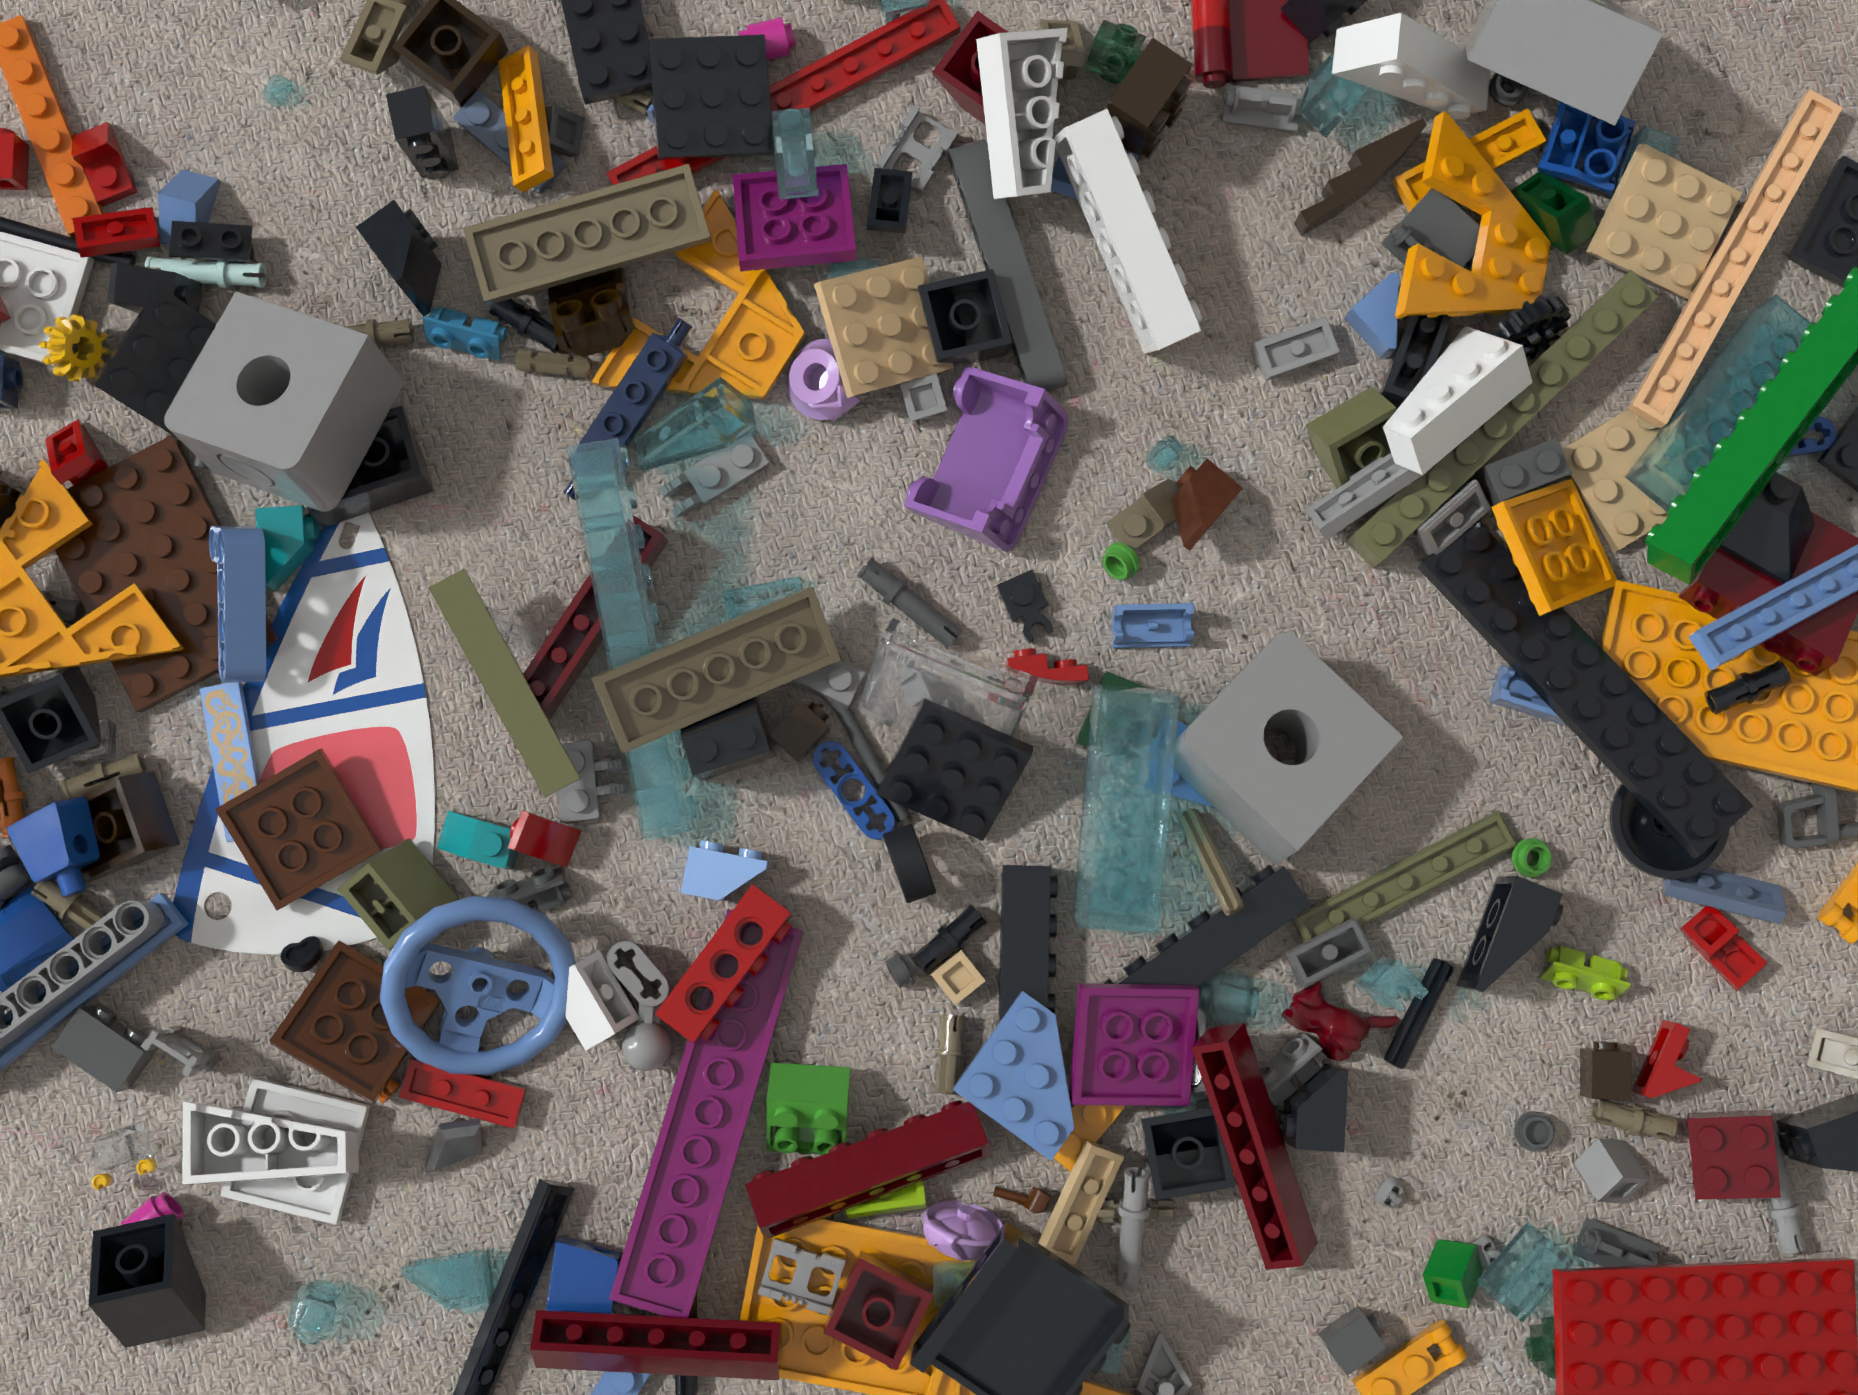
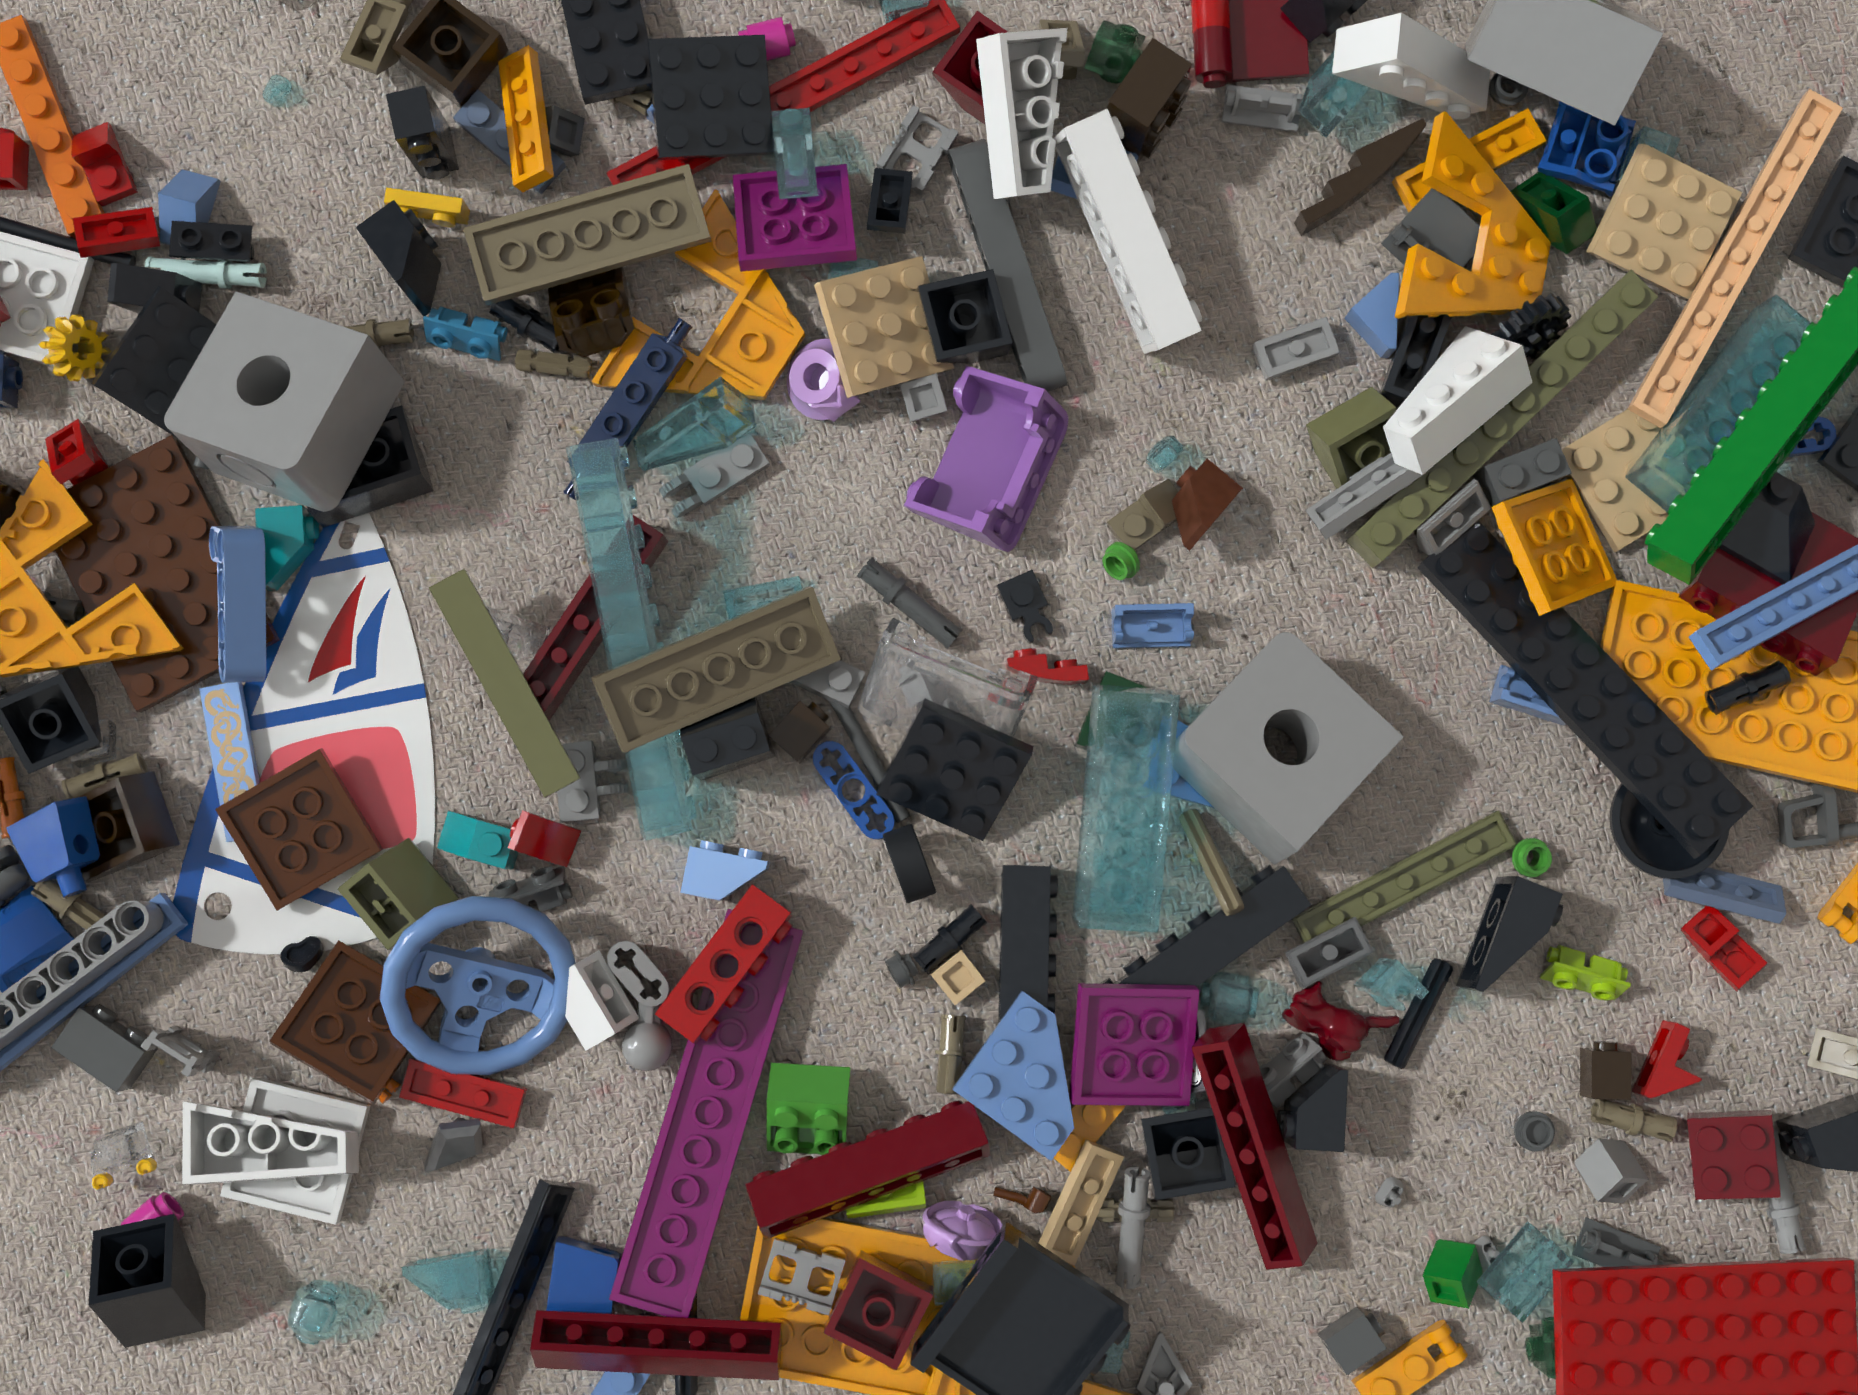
none -> yellow plate [384,187,470,228]

